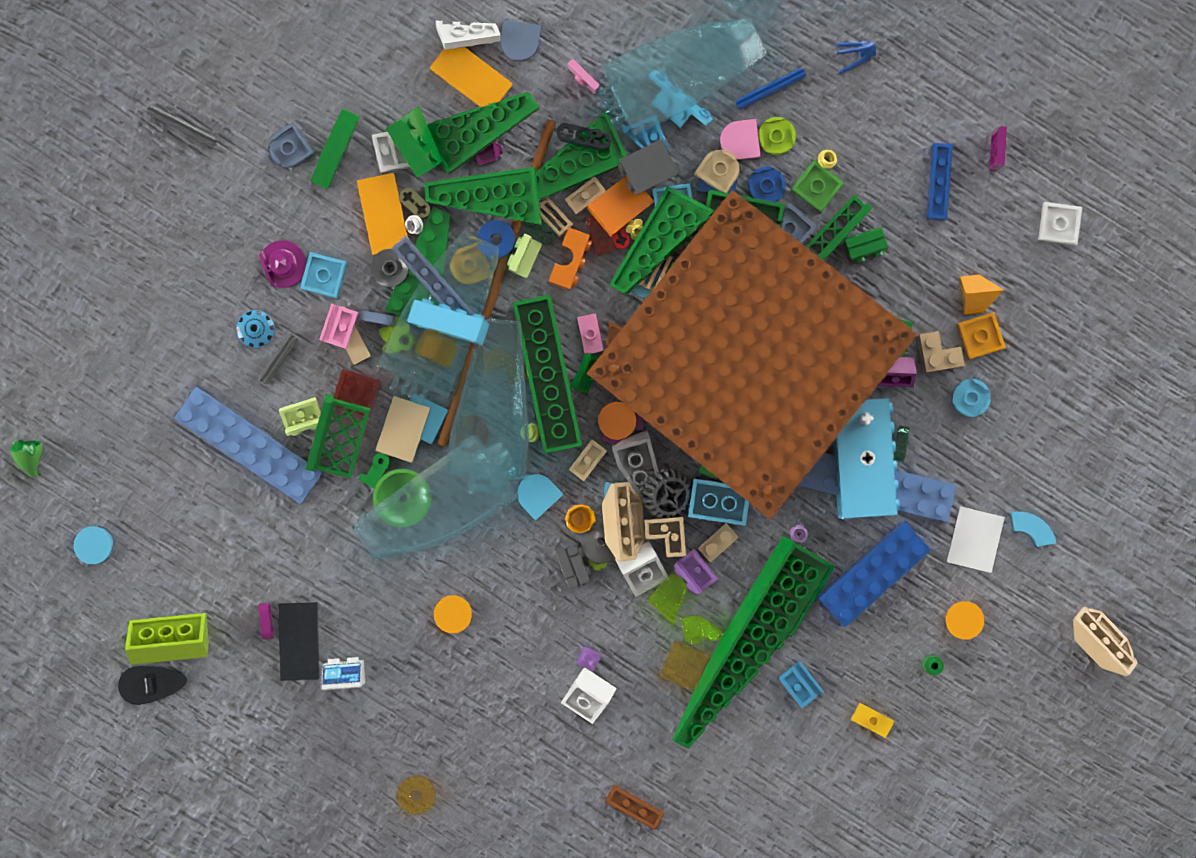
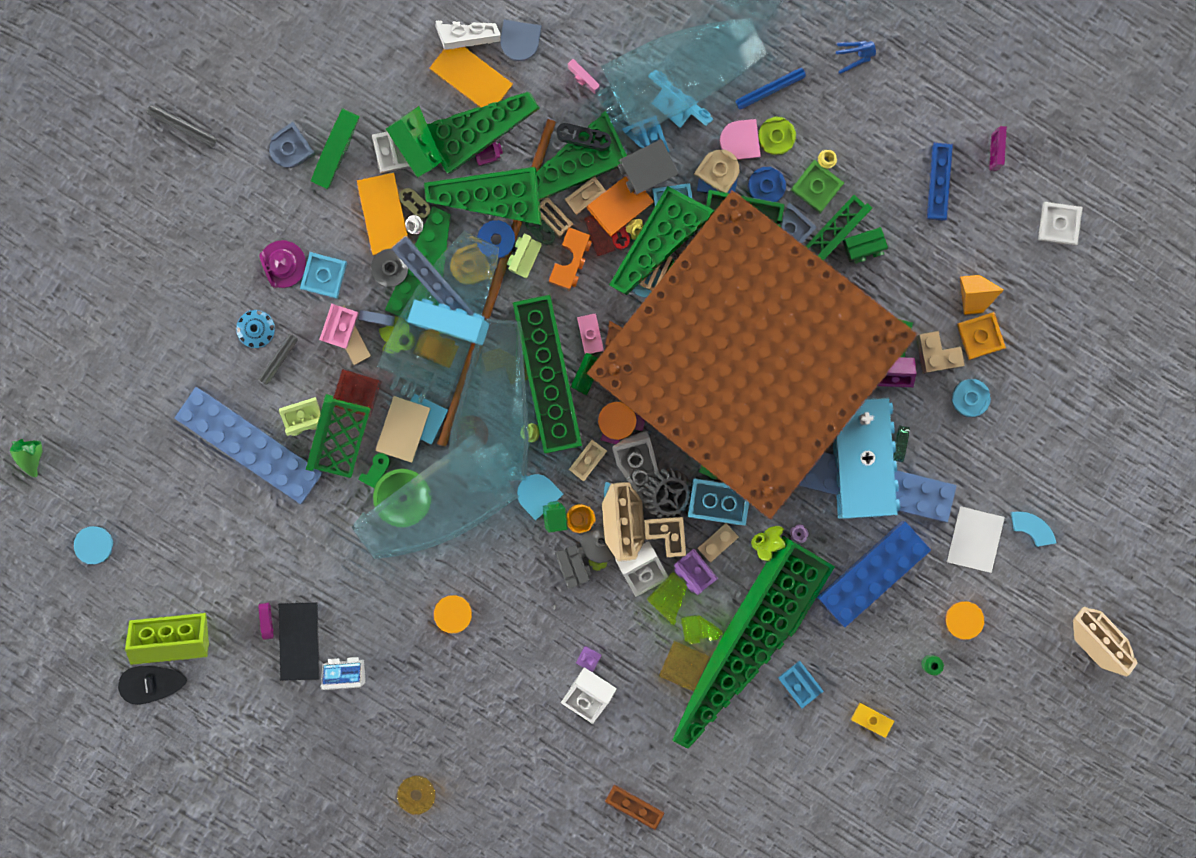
none -> green brick [543,501,568,533]
none -> lime plate [751,526,786,561]

